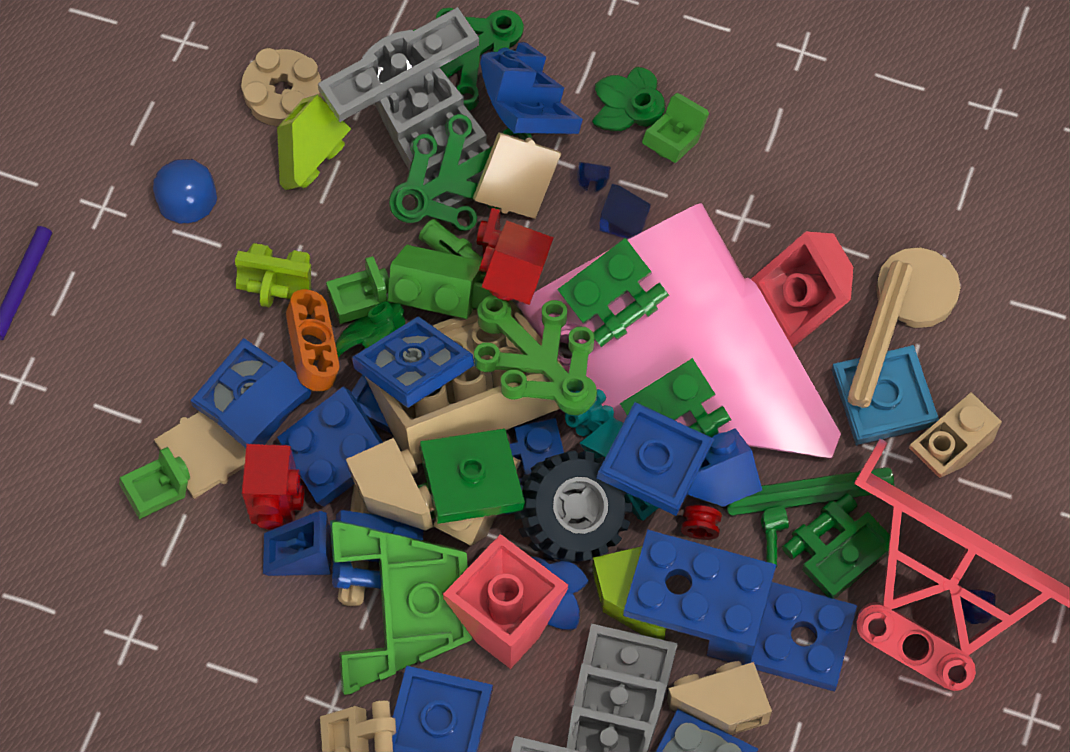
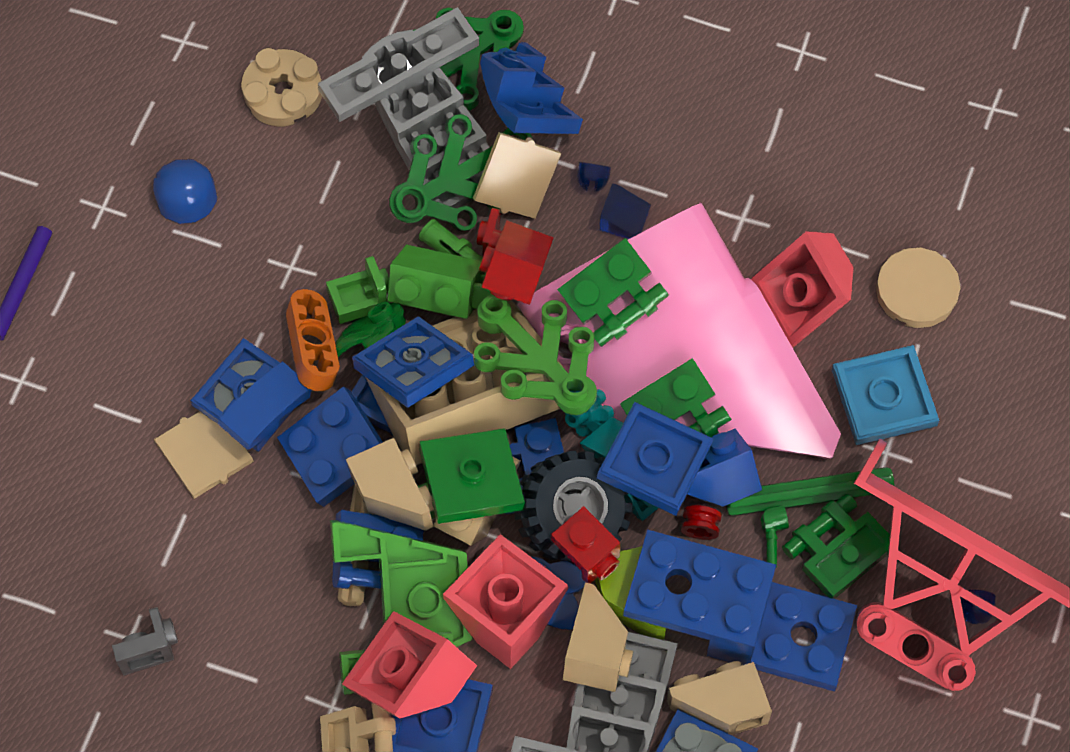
bright green bracket [119,447,190,519] -> none
lime hips [235,243,311,308] -> none
red brick [242,444,304,530] -> none
blue slope [263,511,331,576] -> none
lime slope [277,94,351,190] -> none
green plate [592,67,666,131] -> none
bright green bracket [642,93,709,163] -> none
tan axle [848,260,913,408] -> none
tan slope [909,392,1002,478] -> none
none -> flat silver bracket [112,607,178,676]
none -> coral slope [342,611,477,719]
none -> red bracket [551,506,620,583]
none -> tan slope [563,583,633,692]

